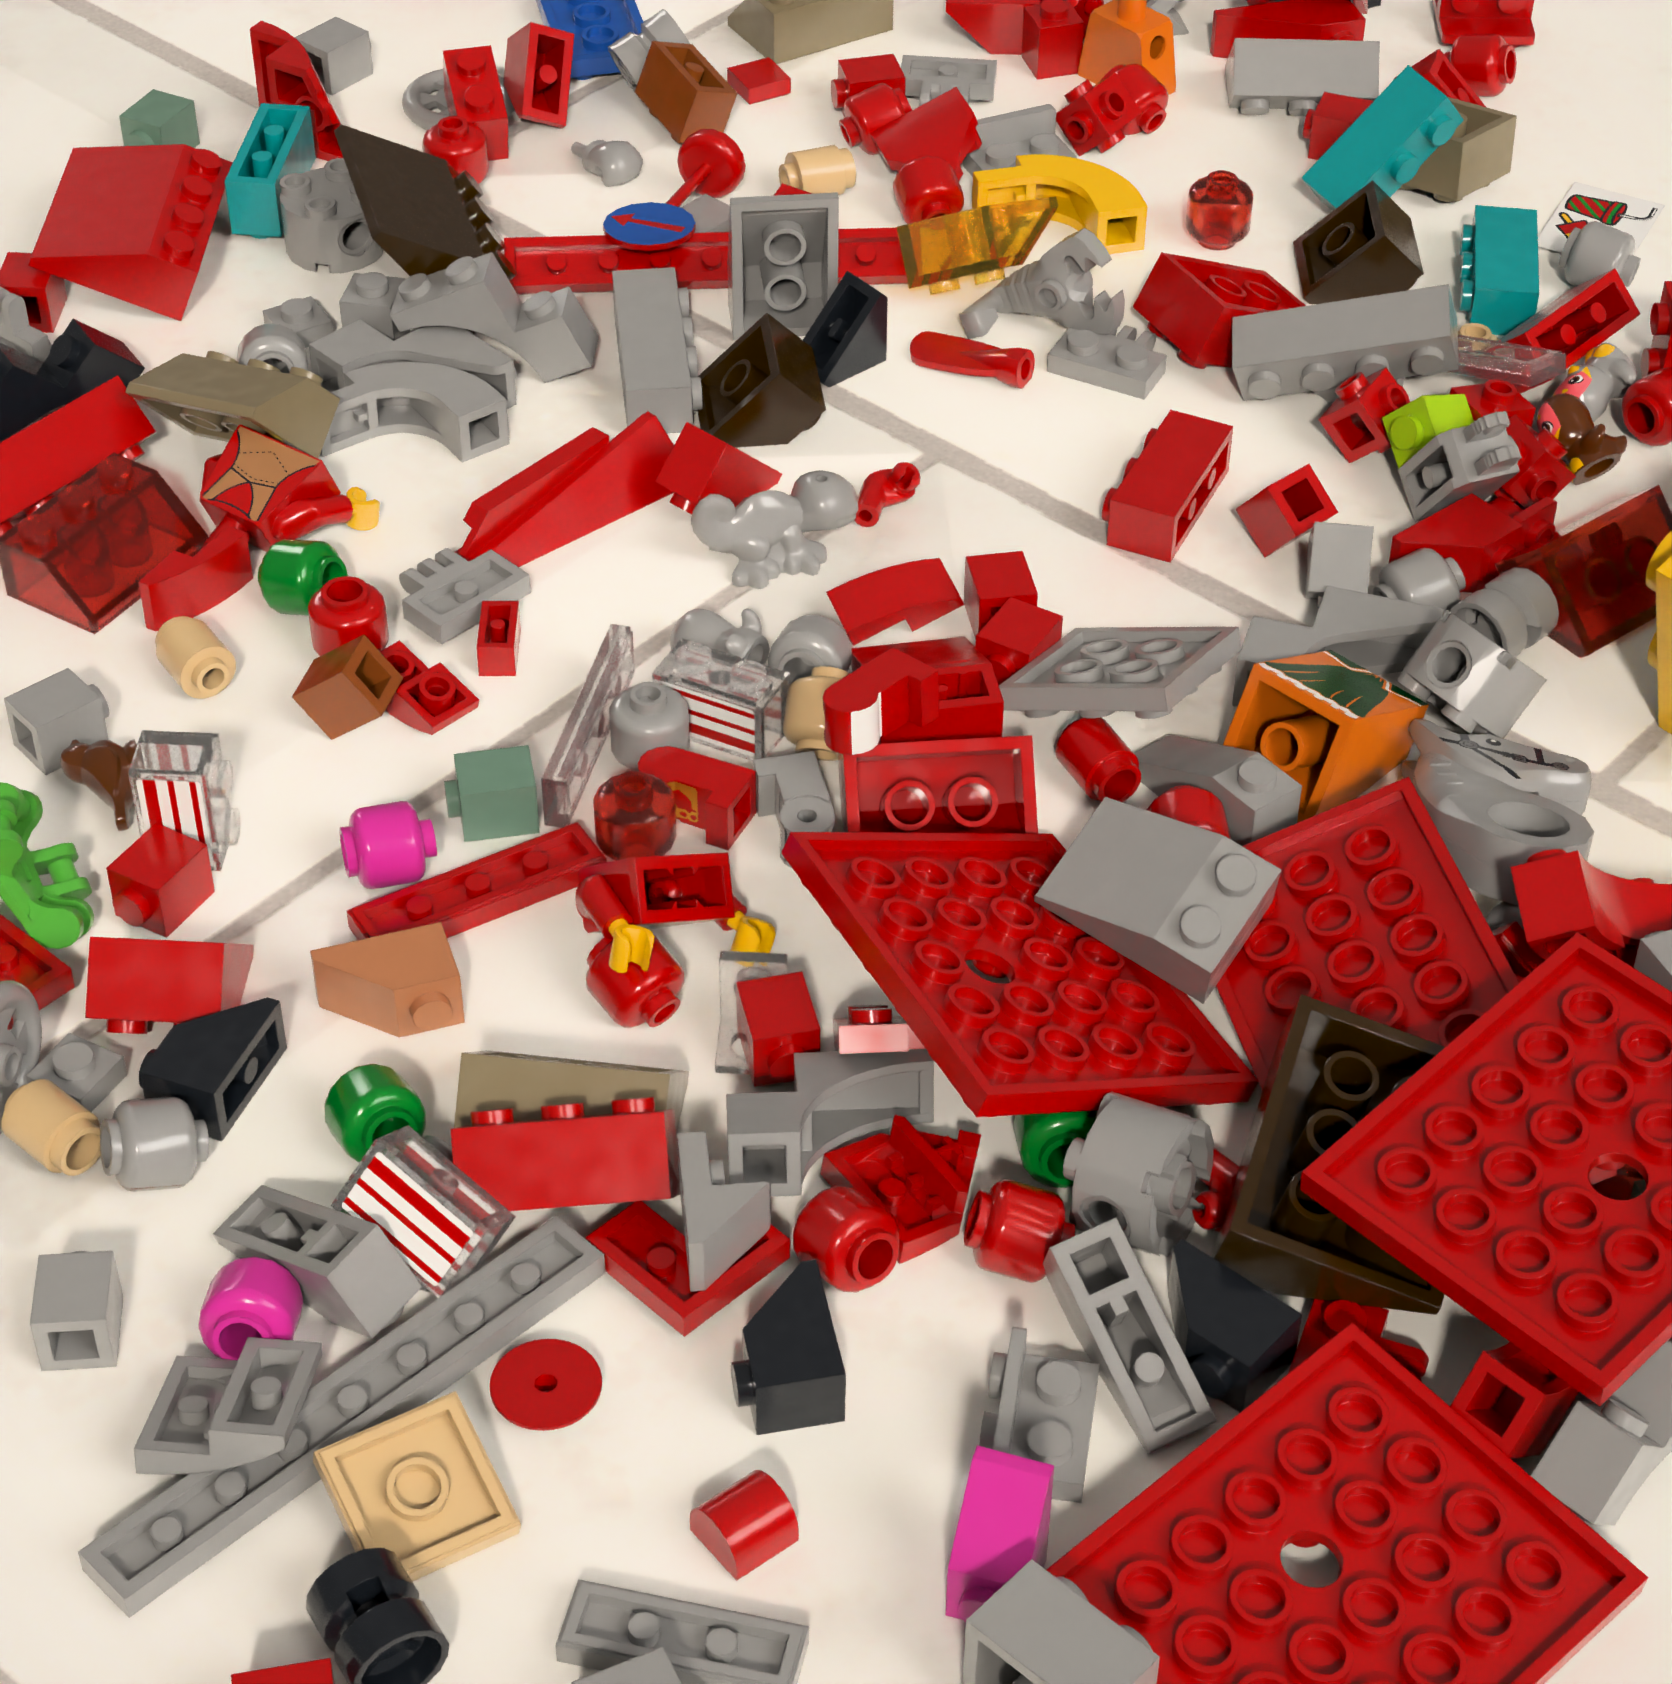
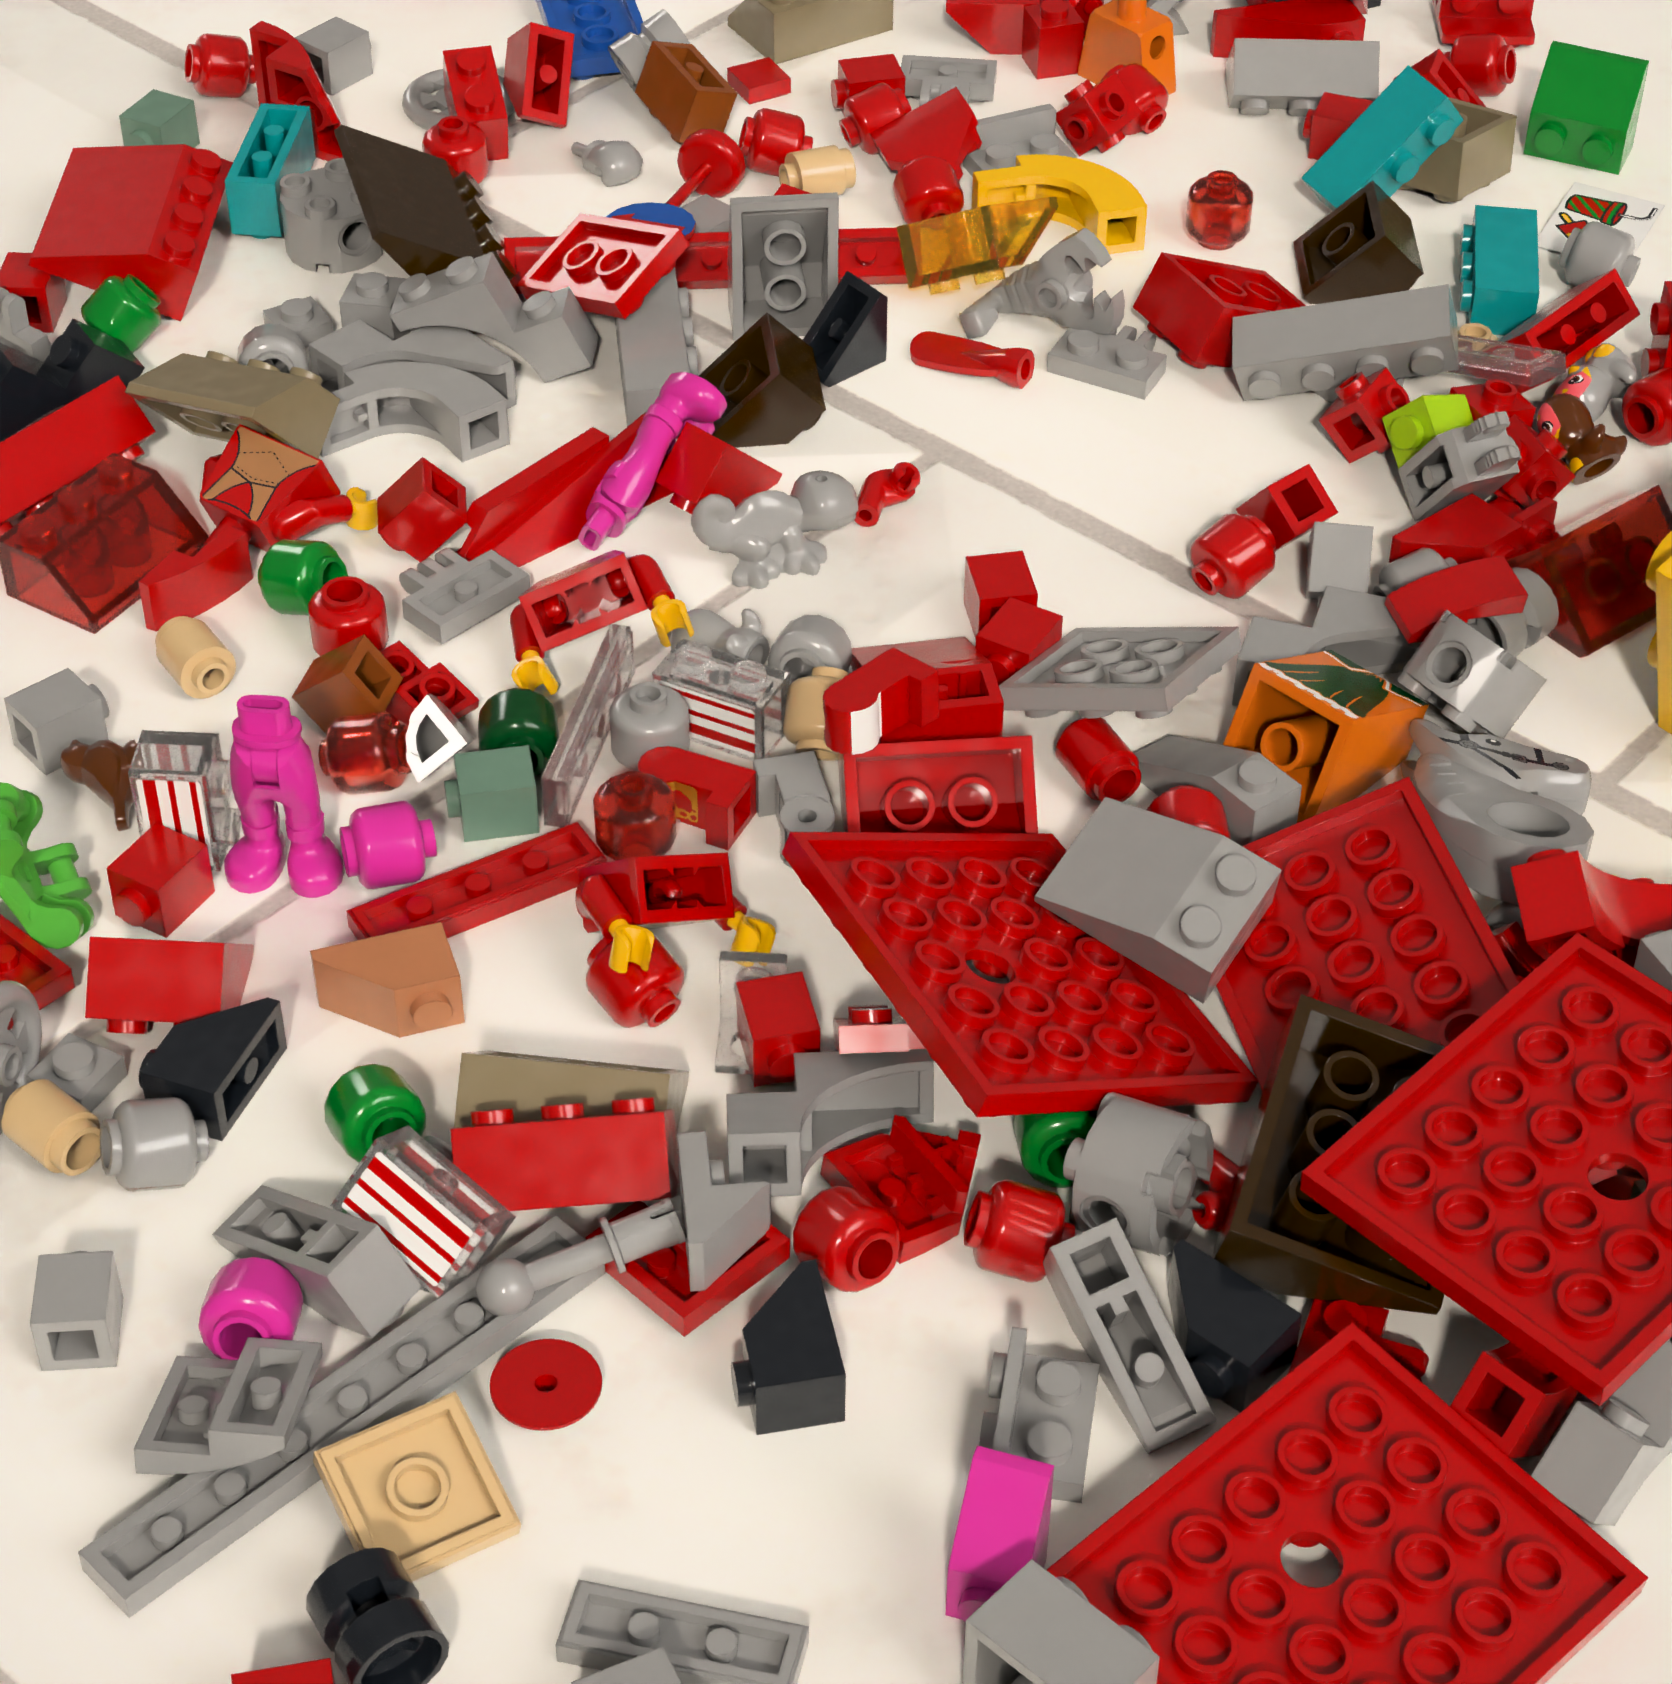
red piece [476,601,521,676] -> none
red brick [690,1470,799,1581] -> none
red slope [826,558,964,646] -> none
red brick [1102,410,1233,563] -> none
none -> green head [81,274,161,353]
none -> red head [184,33,256,98]
none -> dark pink piece [224,695,344,898]
none -> clear red head [318,711,412,795]
none -> red brick [377,457,467,562]
none -> brick [406,693,475,783]
none -> light grey pin [476,1197,686,1316]
none -> dark green head [478,688,559,776]
none -> red torso [510,550,694,695]
none -> red plate [516,213,690,319]
none -> dark pink piece [578,372,727,551]
none -> red head [738,108,813,177]
none -> red head [1190,514,1276,599]
none -> red slope [1384,556,1528,644]
none -> green slope [1523,41,1649,175]

